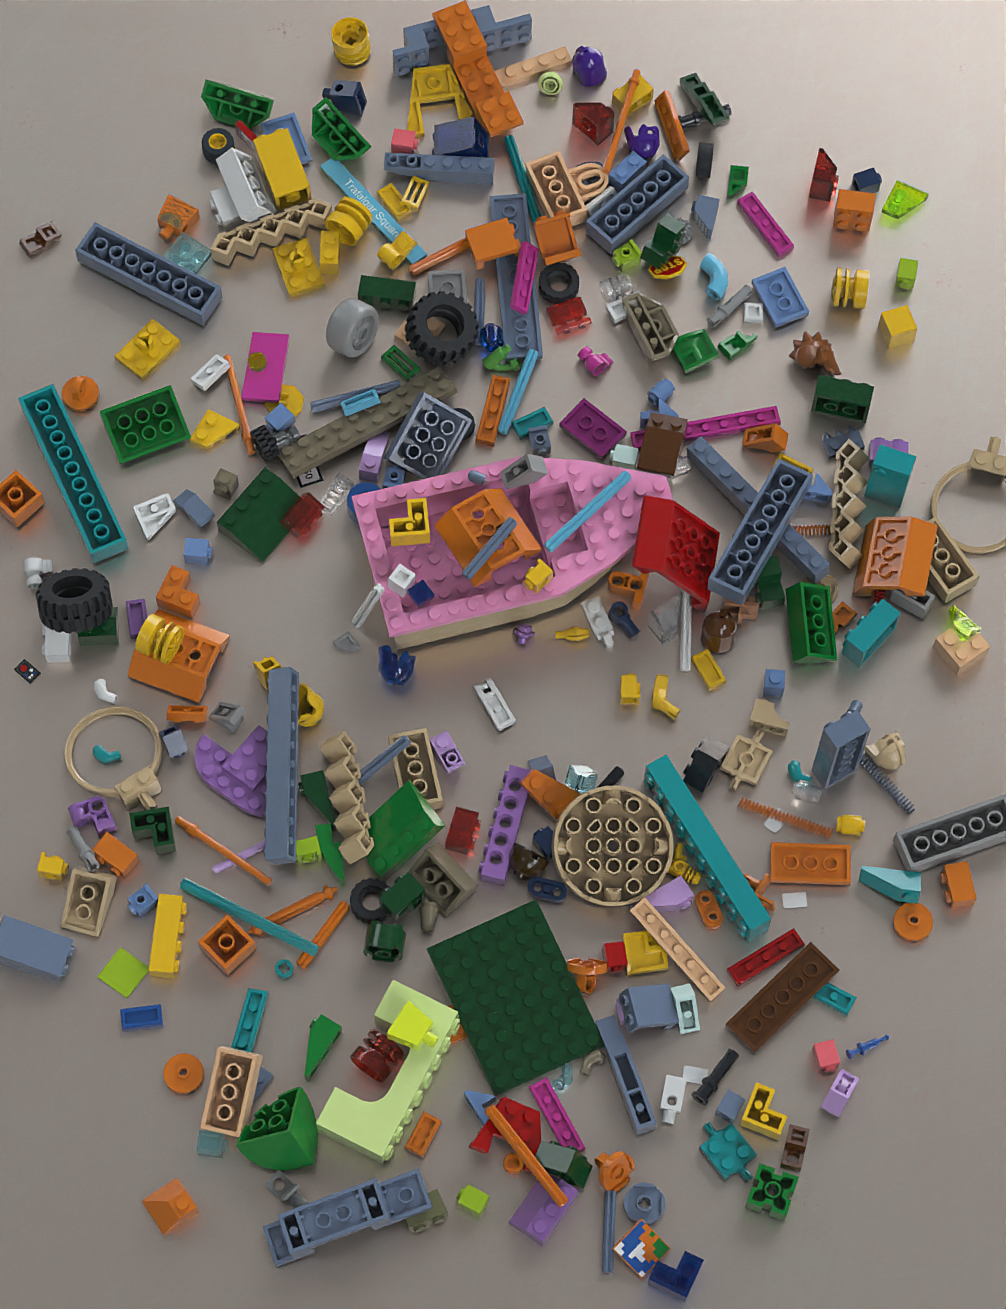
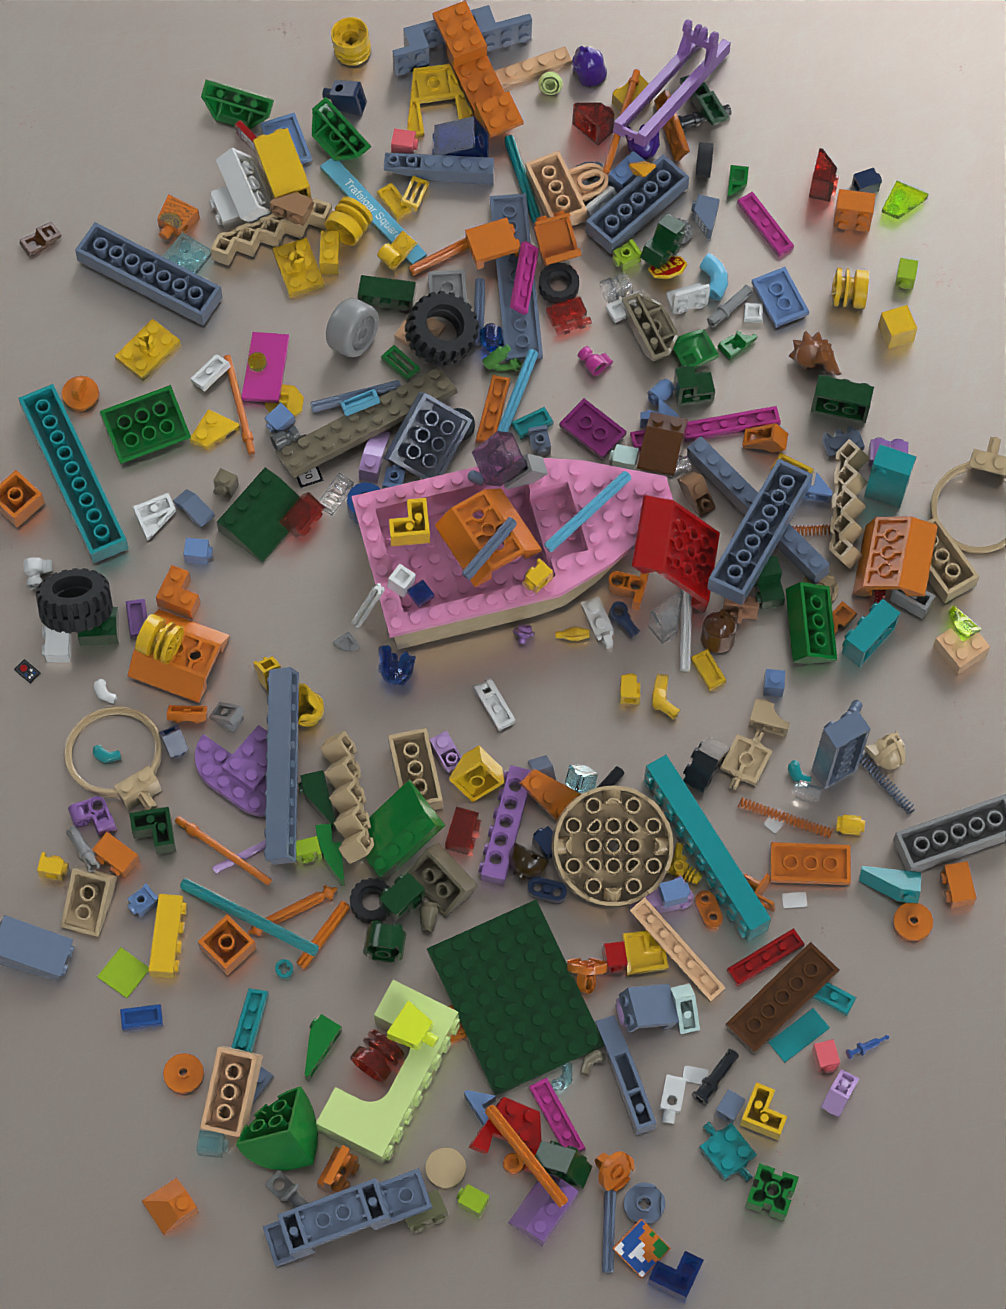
black wheel [201,128,235,164] -> none
black tyre [250,424,280,462] -> none
sand blue axle [359,735,411,785] -> none
orange plate [404,1111,442,1158] -> none
reddish brown slope [780,1124,810,1172] -> none
none -> medium nougat slope [270,192,314,226]
none -> orange brick [317,1145,360,1194]
none -> tan tile [425,1147,466,1189]
none -> yellow slope [449,745,504,802]
none -> clear purple brick [472,431,527,486]
none -> medium lavender piece [613,19,731,147]
none -> light orange slope [628,161,656,177]
none -> medium blue brick [658,878,690,908]
none -> white bracket [666,282,710,314]
none -> dark green brick [673,366,715,406]
none -> medium nougat slope [677,470,716,517]
none -> teal sticker [768,1008,830,1062]

